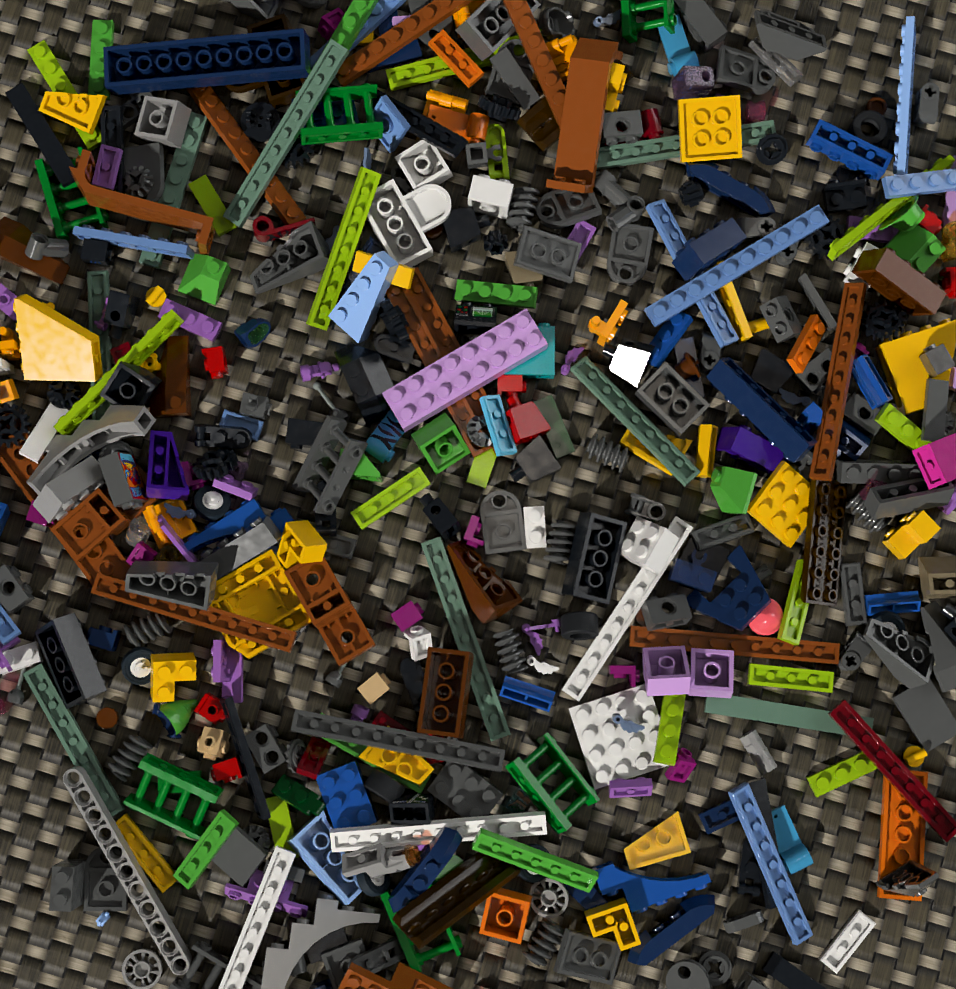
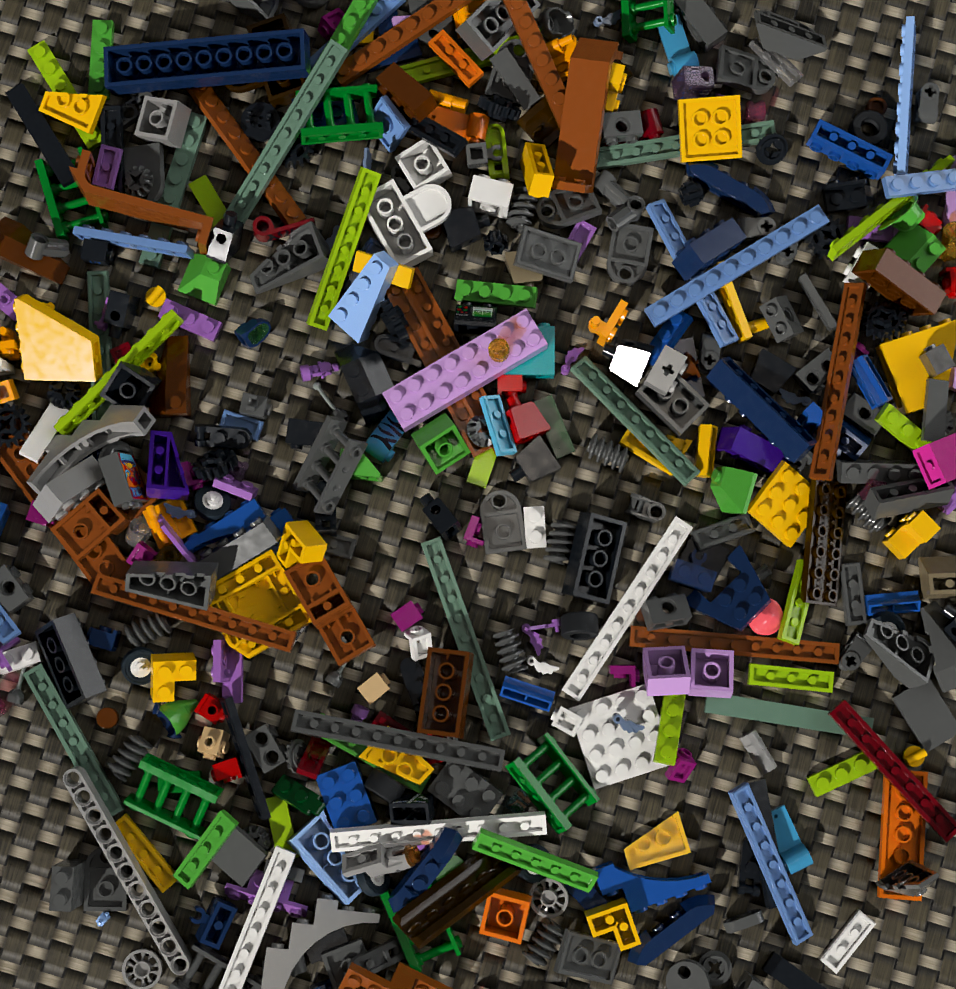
red brick [201,346,229,379] -> none
lime plate [350,467,431,530] -> none
reddish brown wedge [447,540,523,625] -> none
medium lavender plate [609,777,653,798] -> none
white brick [620,516,680,575] -> none
dark blue plate [698,799,739,834] -> none
orange plate [786,314,827,374] -> none
none -> dark blue brick [189,896,238,950]
none -> black torso [206,210,244,264]
none -> reddish brown brick [376,62,438,122]
none -> clear yellow wheel [488,338,510,362]
none -> yellow brick [520,142,554,198]
none -> white bracket [551,706,584,737]
none -> light grey brick [643,345,688,396]

